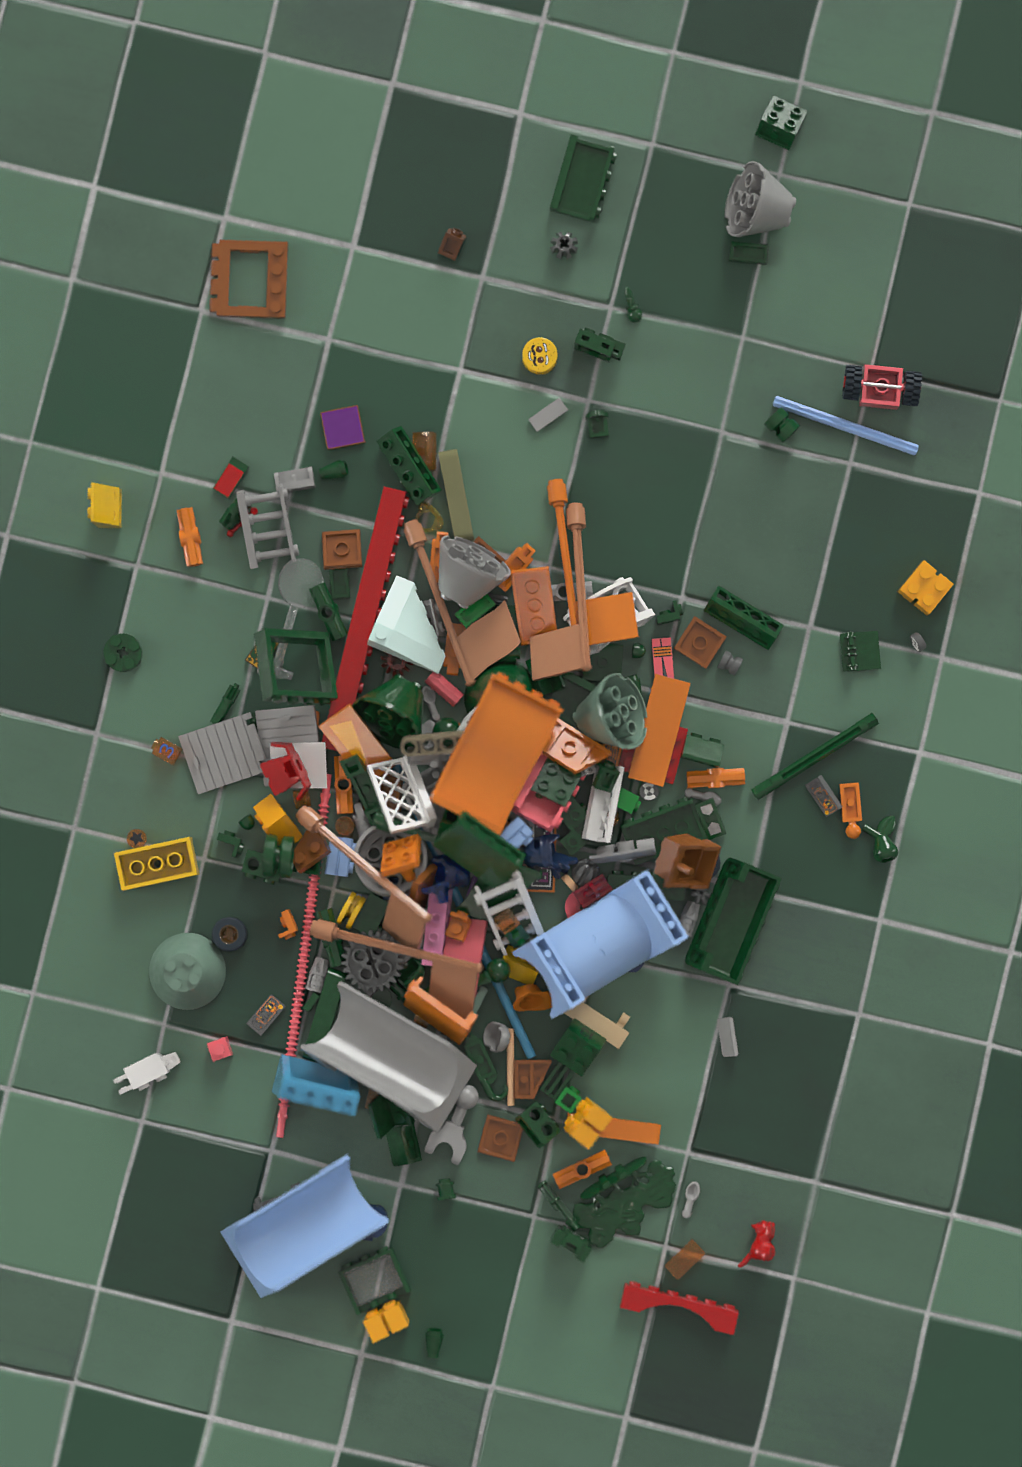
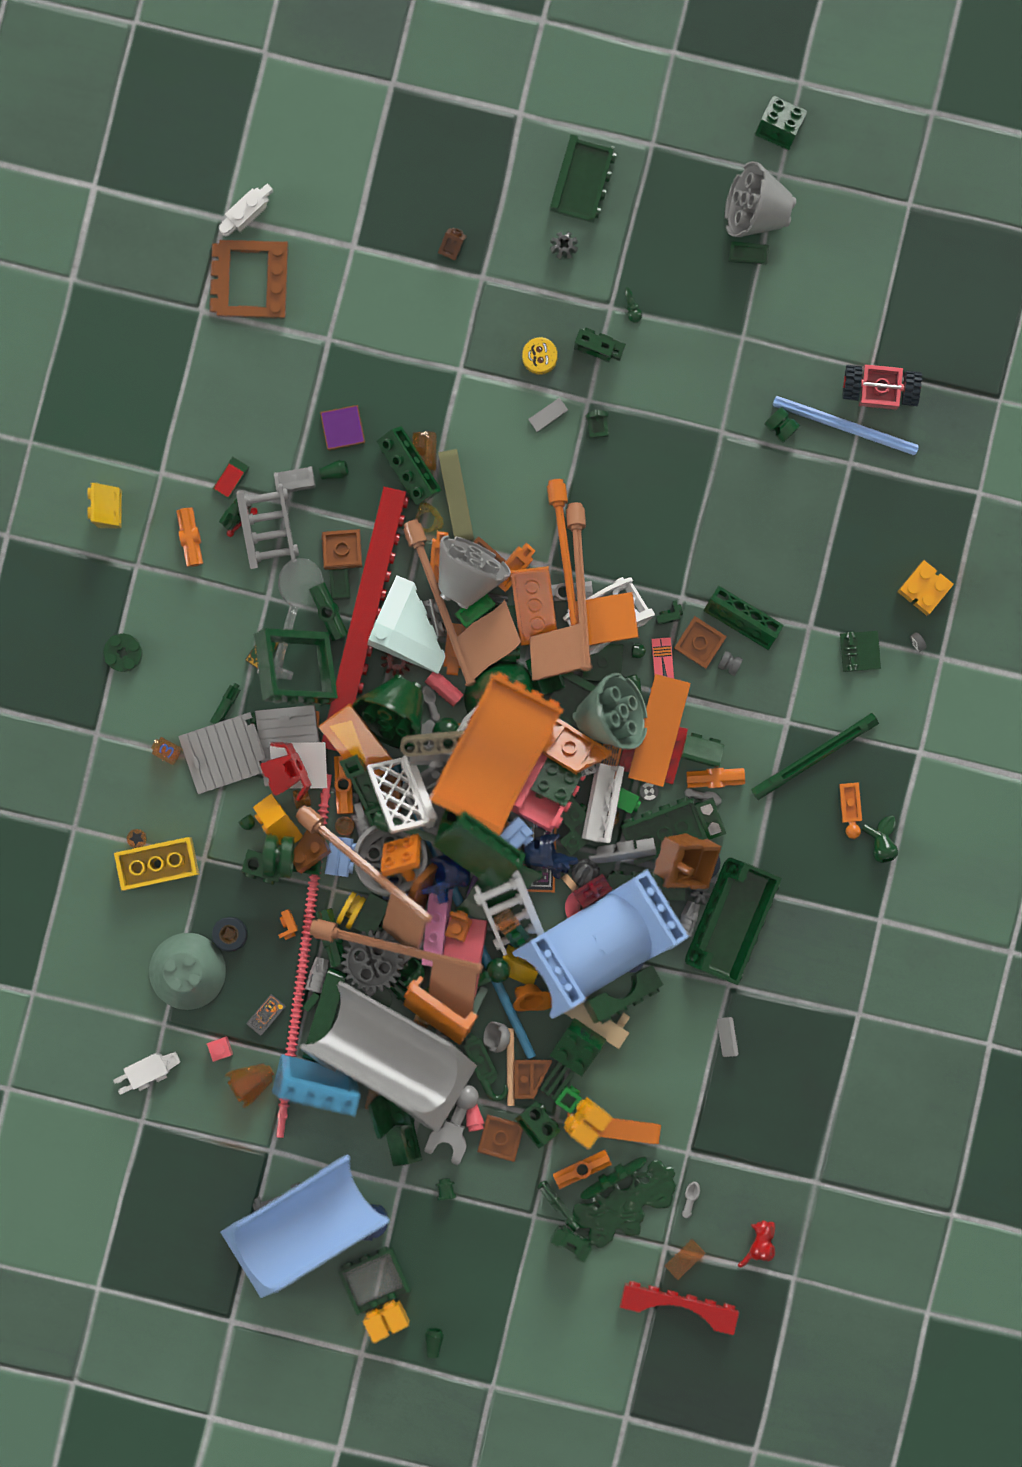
dark green bracket [217,830,244,858] -> none
dark green bracket [592,760,620,793] -> none
tile [805,775,842,817] -> none
none -> white hinge [219,184,273,237]
none -> clear orange cone [225,1063,274,1108]
none -> coral cone [466,1104,485,1132]
none -> dark green arch [583,965,663,1024]

